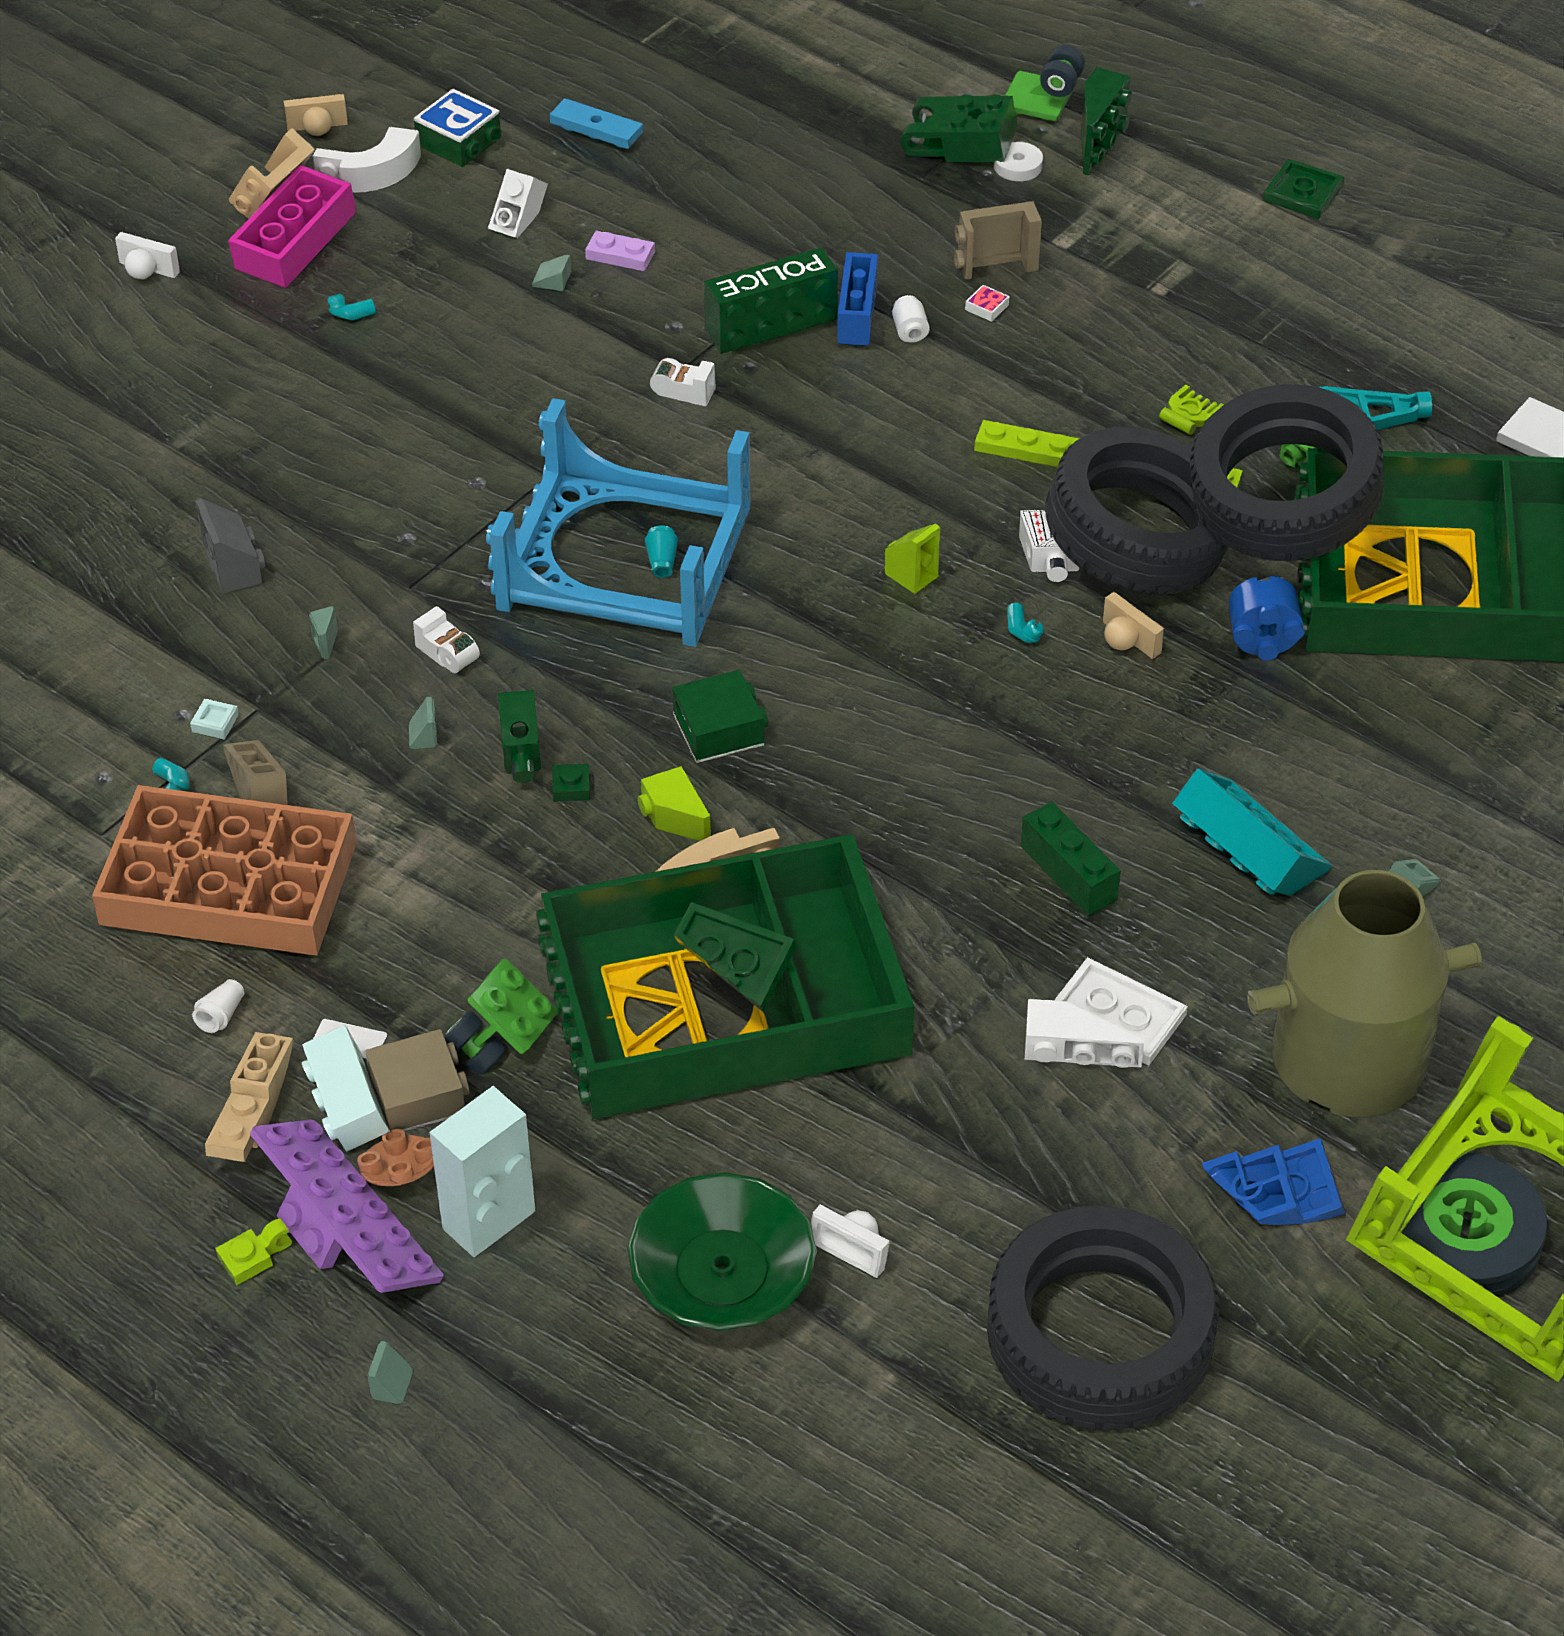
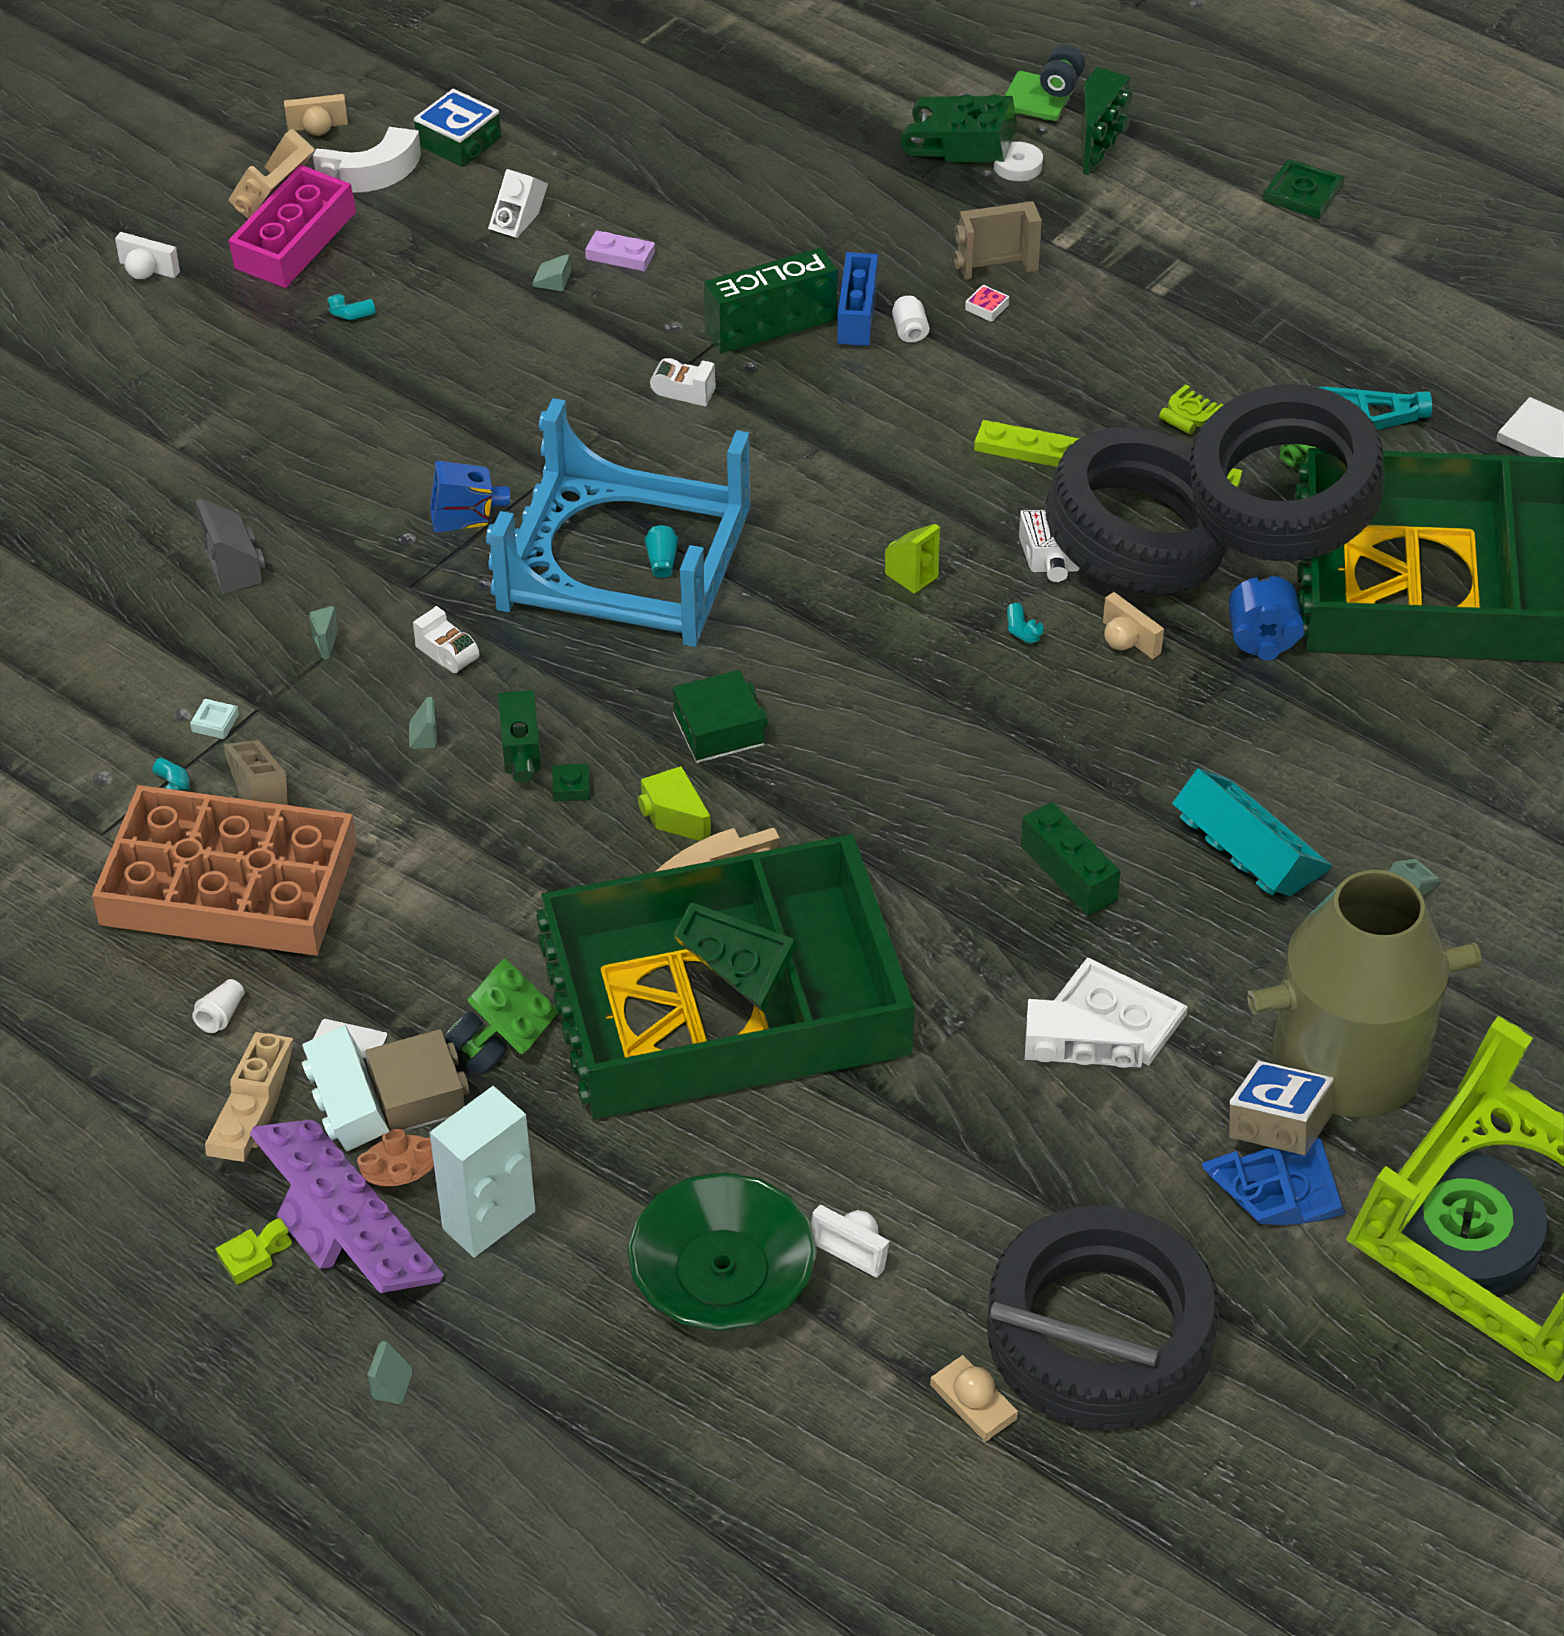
dark azure tile [549,98,643,149] -> none
none -> blue torso [430,461,510,532]
none -> tan tile [930,1355,1018,1442]
none -> dark grey bar [990,1301,1159,1367]
none -> piece [1229,1061,1334,1155]

